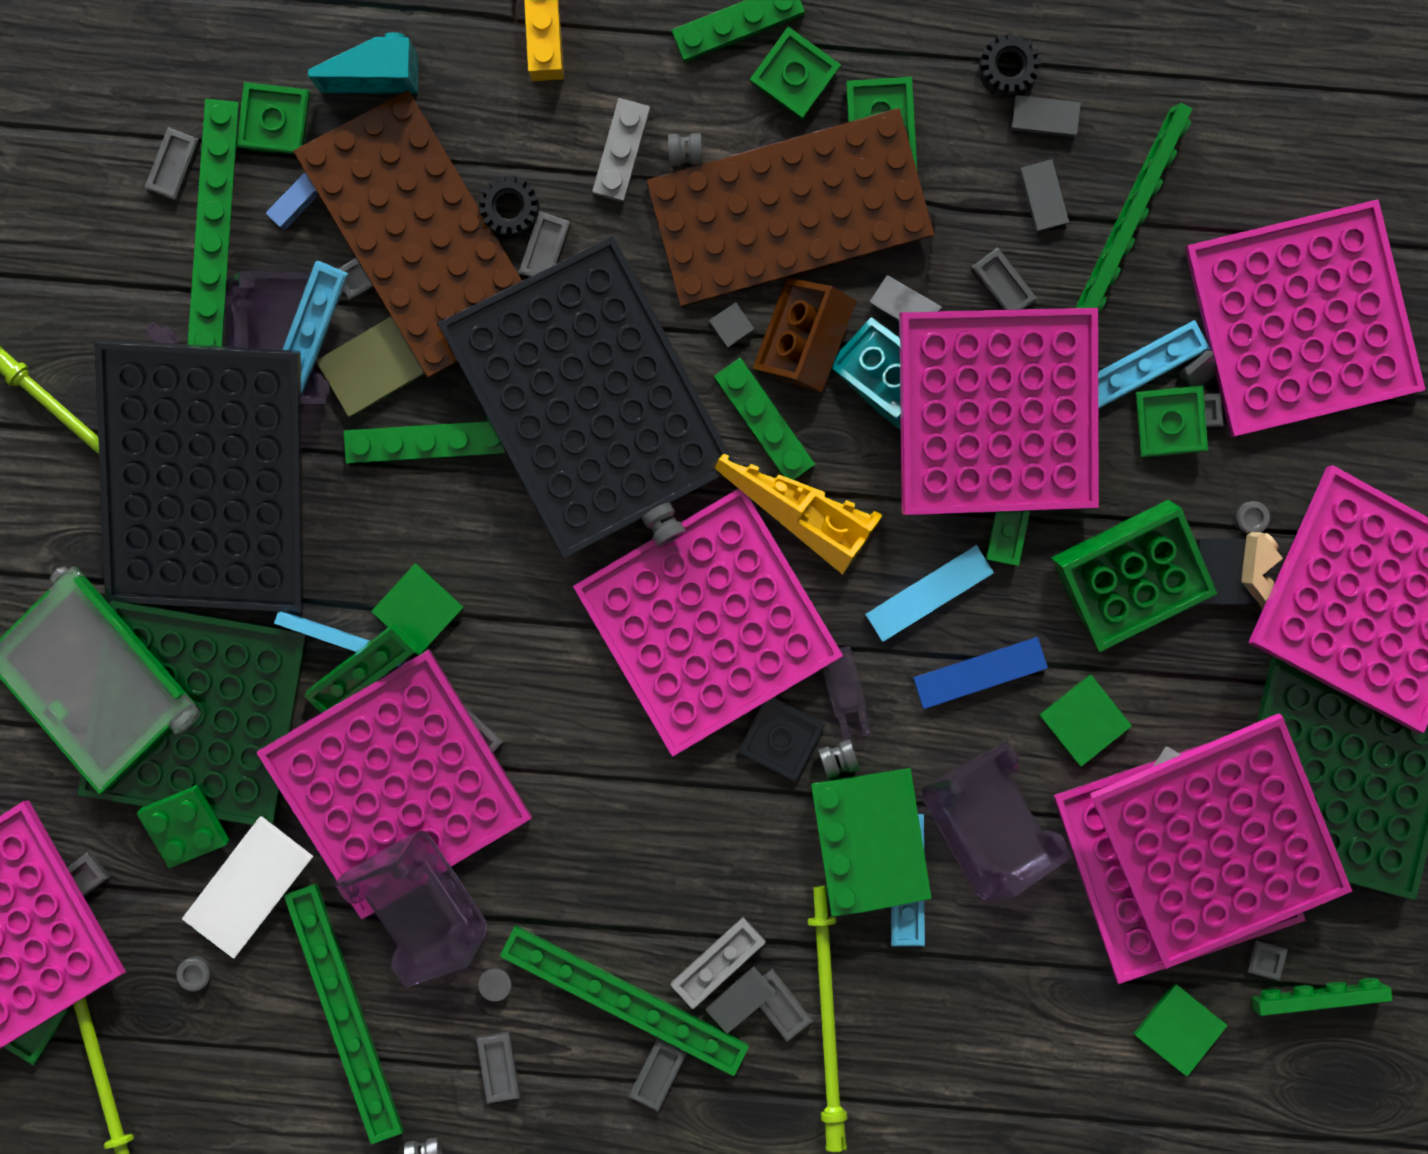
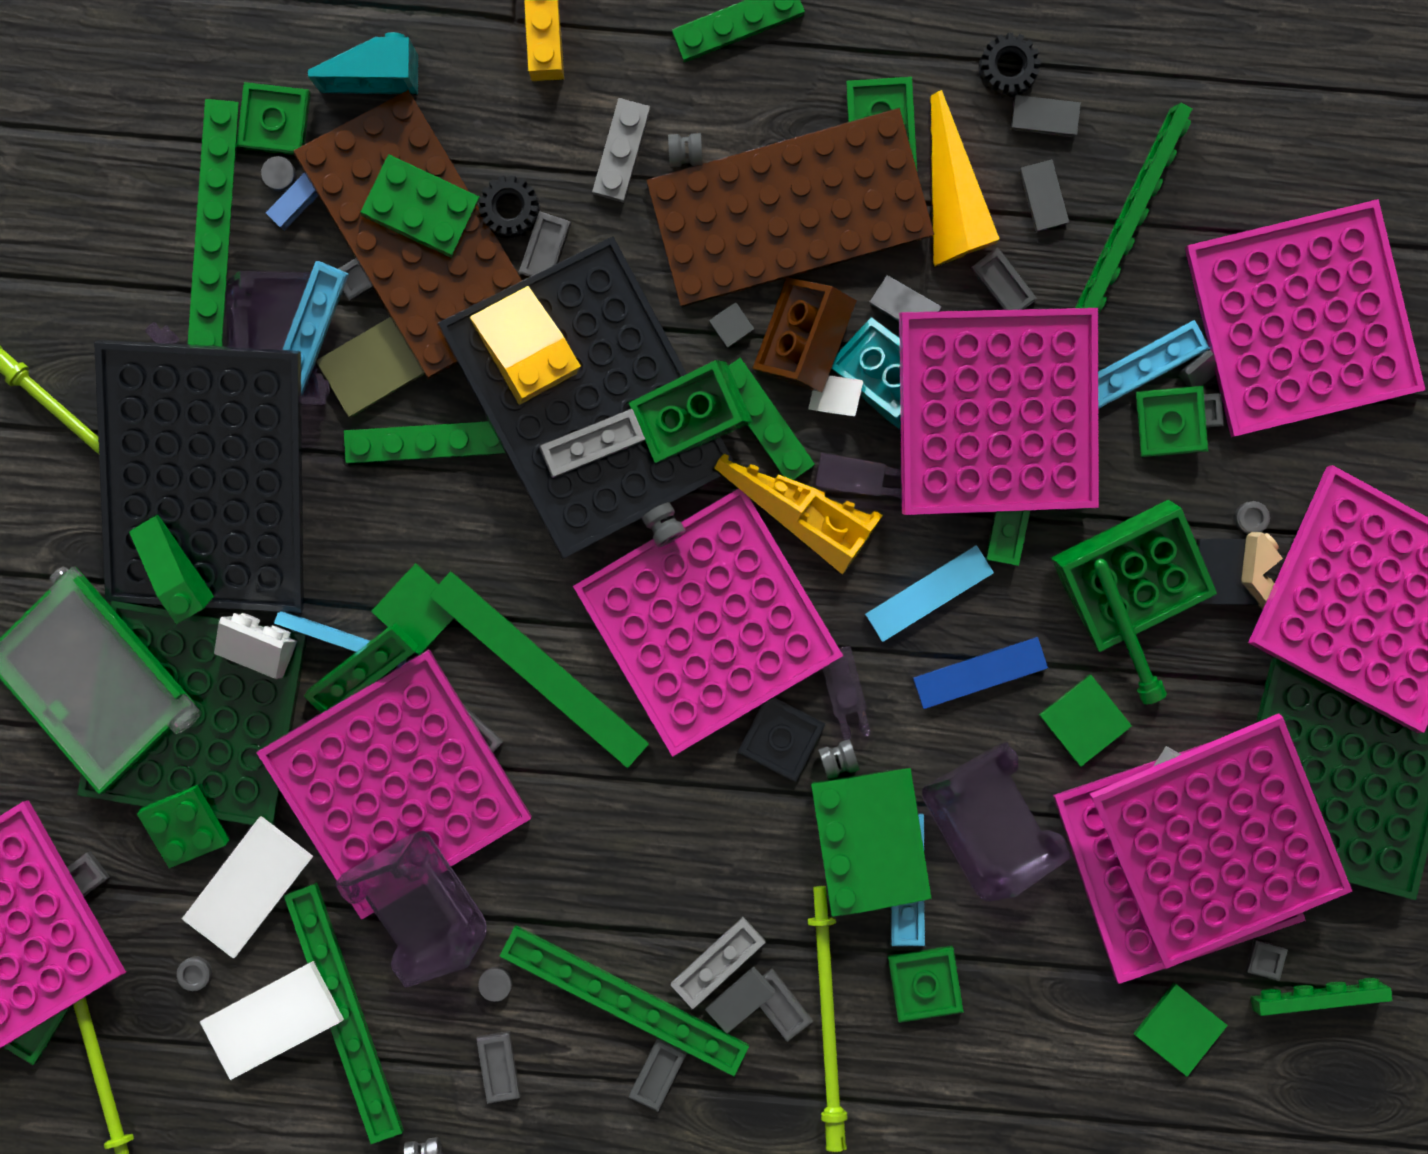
flat silver tile [144,127,201,202] -> none
green plate [749,27,841,120] -> none
none -> green slope [129,514,214,624]
none -> white tile [200,961,344,1080]
none -> white slope [214,613,298,679]
none -> flat silver tile [261,156,296,191]
none -> green plate [360,154,479,258]
none -> green tile [429,571,649,768]
none -> slope [470,286,581,405]
none -> light grey plate [539,409,645,478]
none -> green slope [629,360,753,463]
none -> white sticker [809,376,863,416]
none -> clear purple hinge [815,453,902,499]
none -> green tile [888,946,964,1023]
none -> yellow wedge [930,90,999,267]
none -> green piece [1094,559,1167,704]

